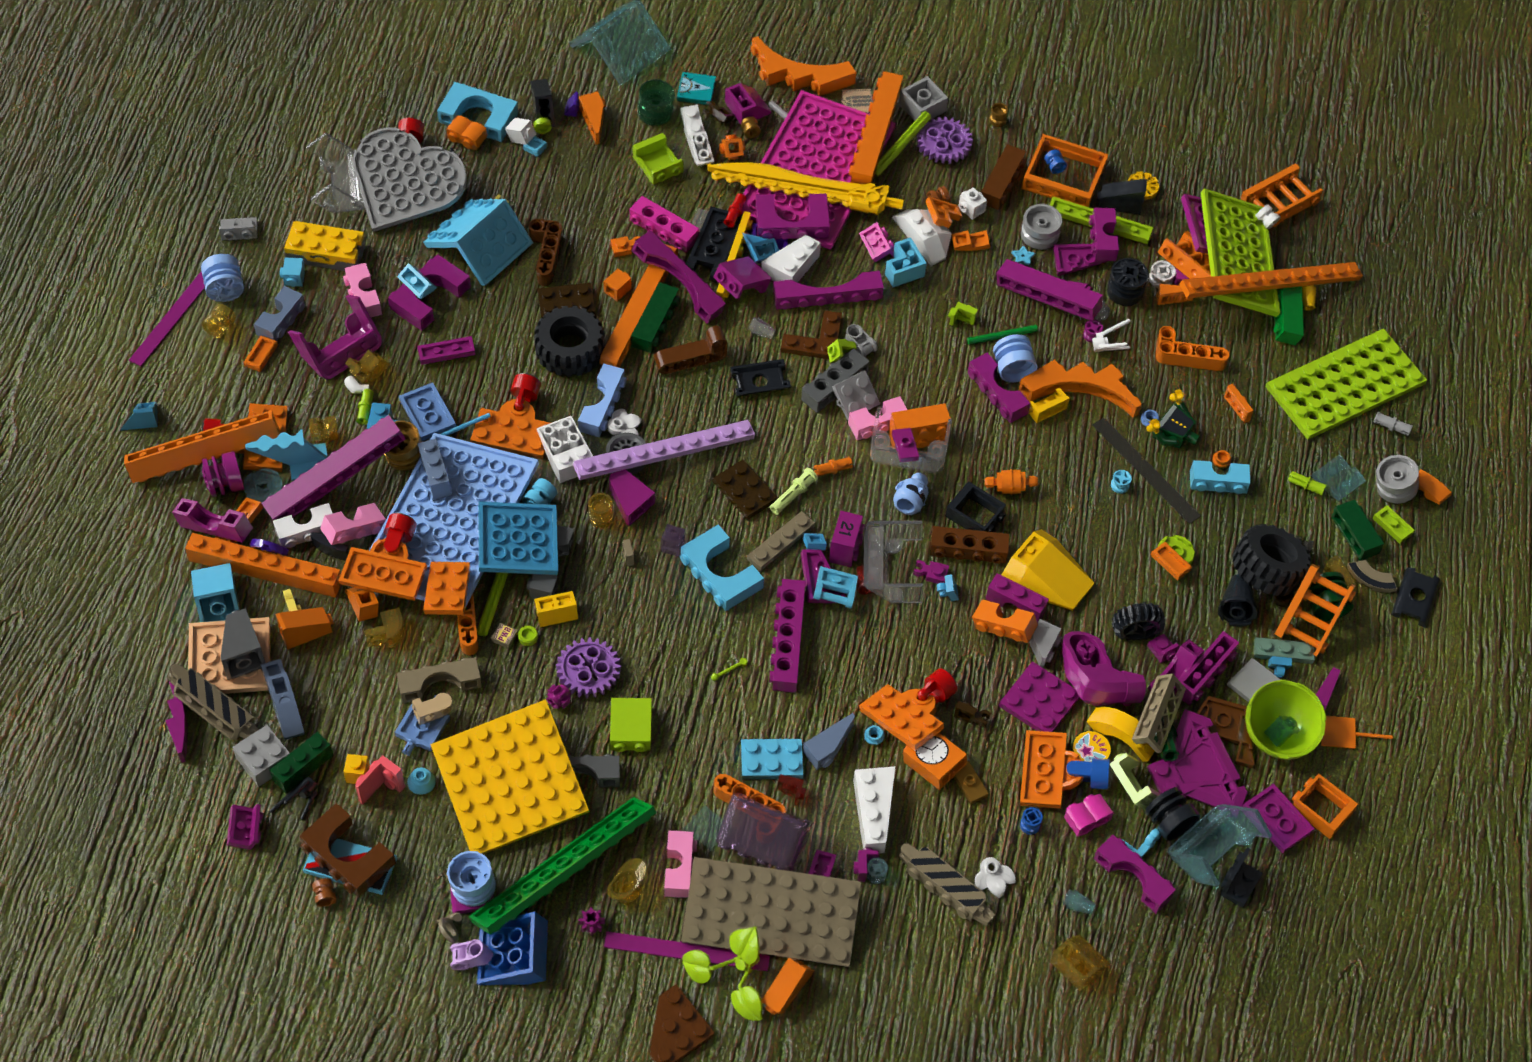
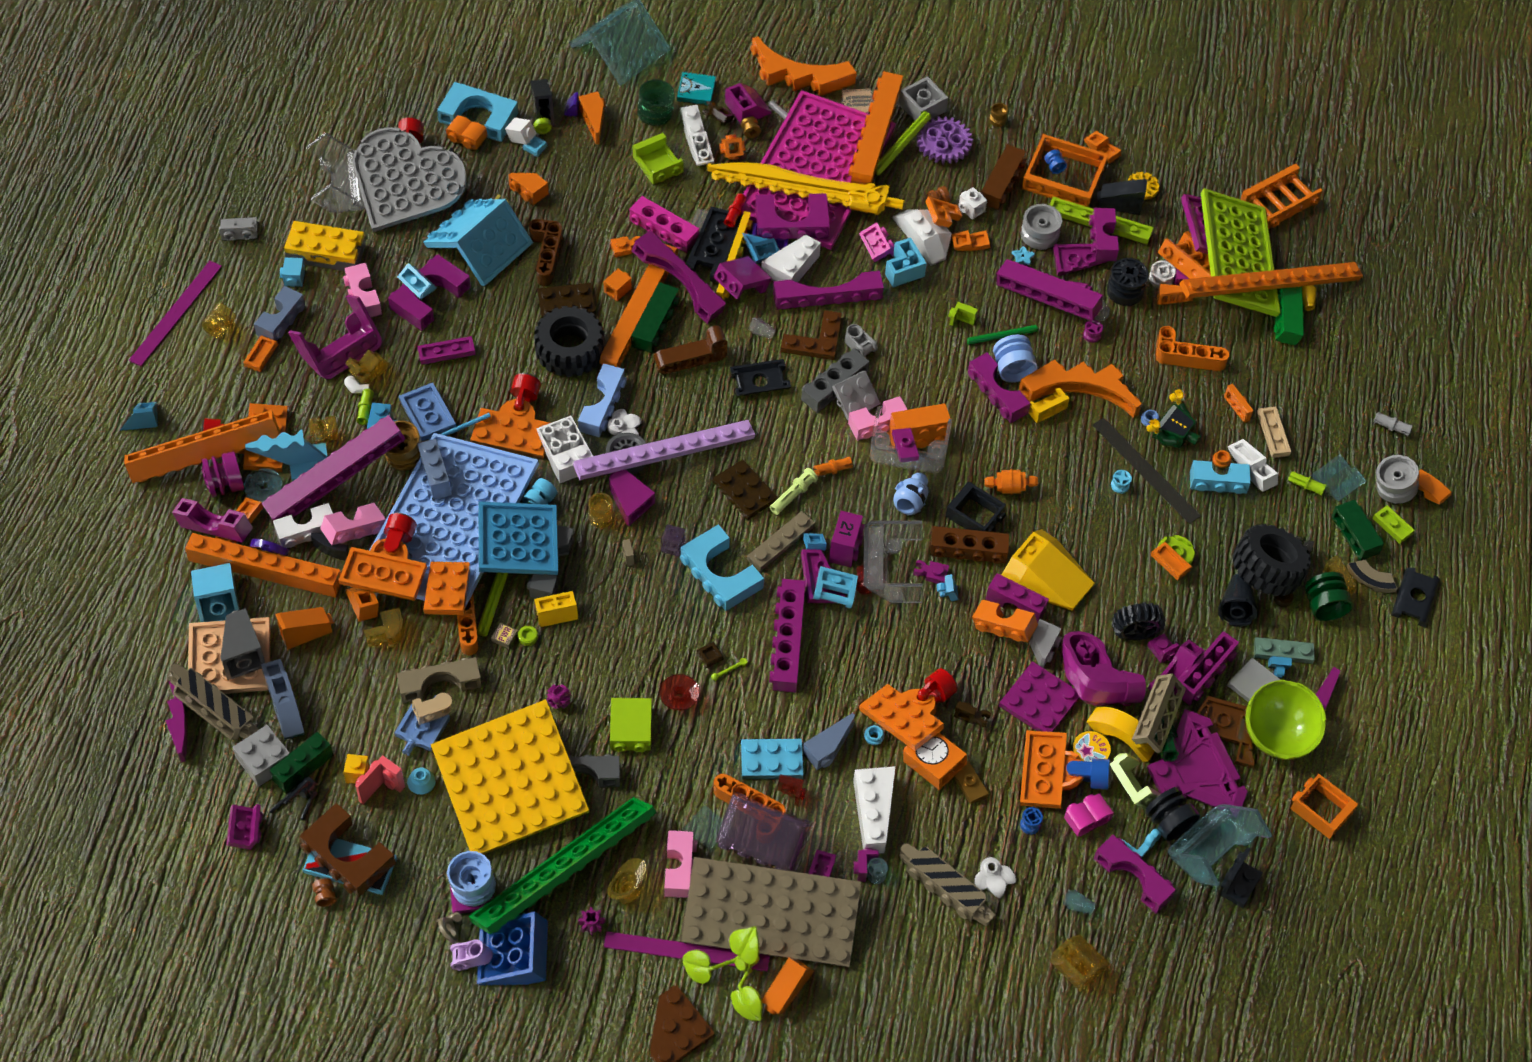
light blue wheel [201,254,244,302] -> none
light yellow plate [283,589,301,611] -> none
medium lavender gear [556,637,621,698] -> none
lime bracket [827,339,857,363] -> none
white plant [1092,319,1130,352] -> none
magenta plate [1242,783,1314,854] -> none
white wheel [1255,204,1280,229] -> none
clear green bracket [1264,716,1300,747] -> none
lime piece [1265,328,1427,440] -> none
orange fence [1275,564,1356,656] -> none
orange piece [1321,716,1394,749] -> none
none -> orange slope [508,173,549,205]
none -> clear red dish [659,674,699,710]
none -> dark brown tile [696,641,724,668]
none -> orange slope [1084,131,1121,164]
none -> white slope [1228,439,1278,492]
none -> tan plate [1257,406,1291,458]

